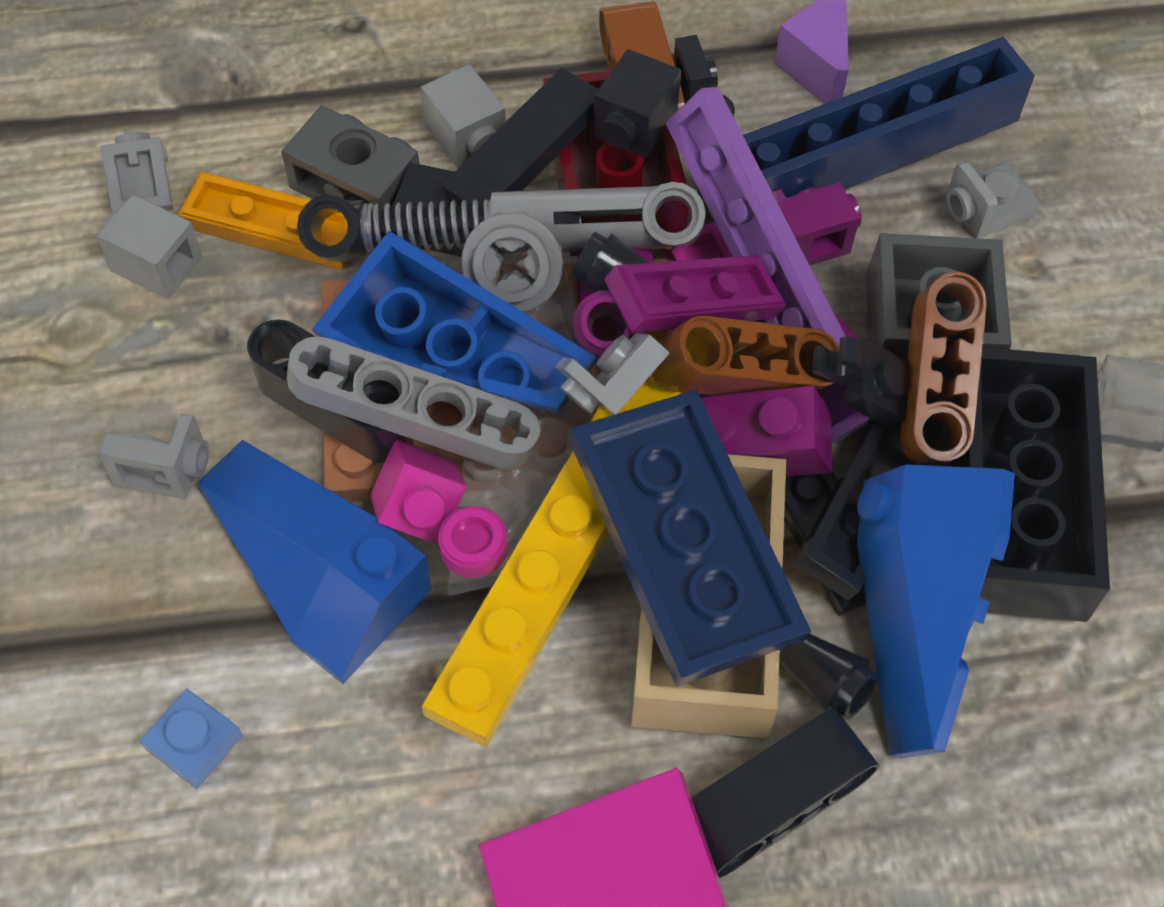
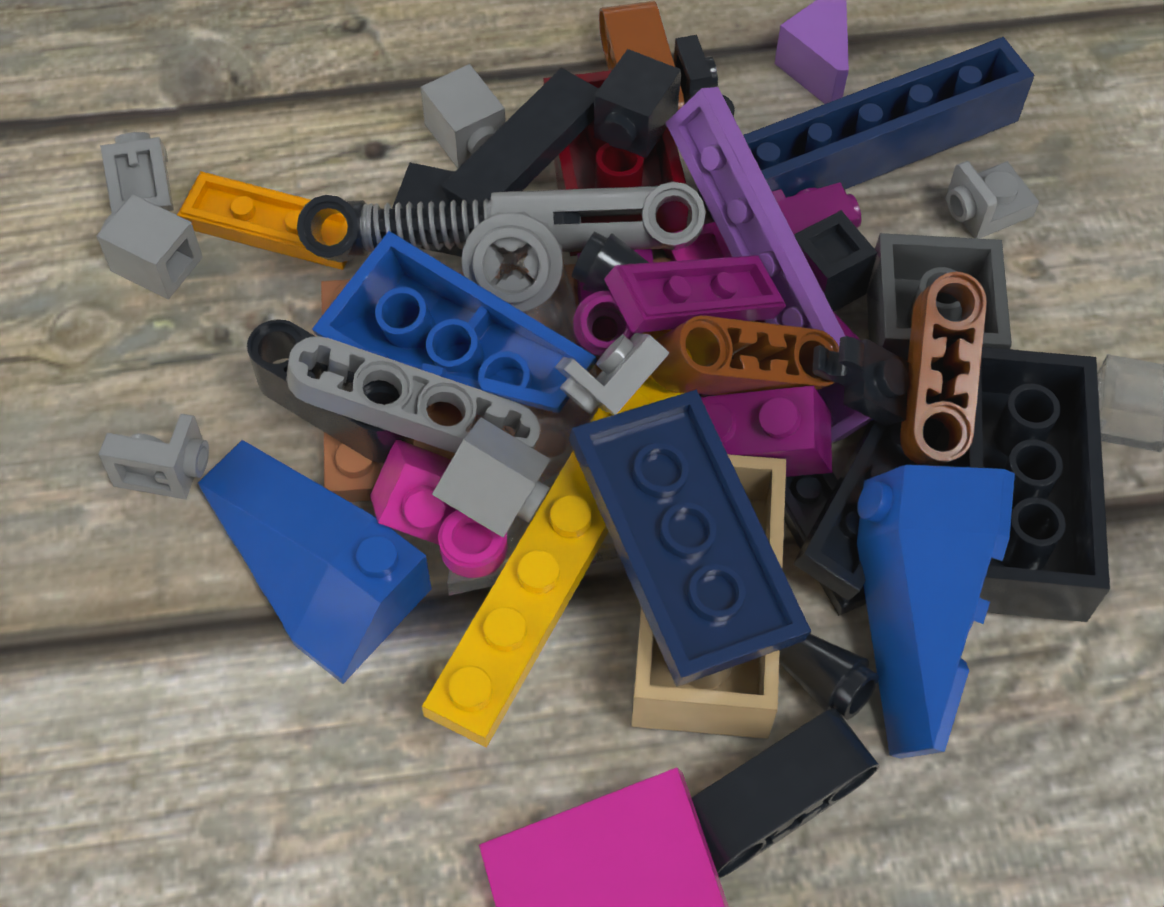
medium blue plate [140,688,243,789] -> none
dark grey brick [281,105,420,209] -> none
none -> light grey brick [432,417,551,537]
none -> black brick [794,210,878,312]

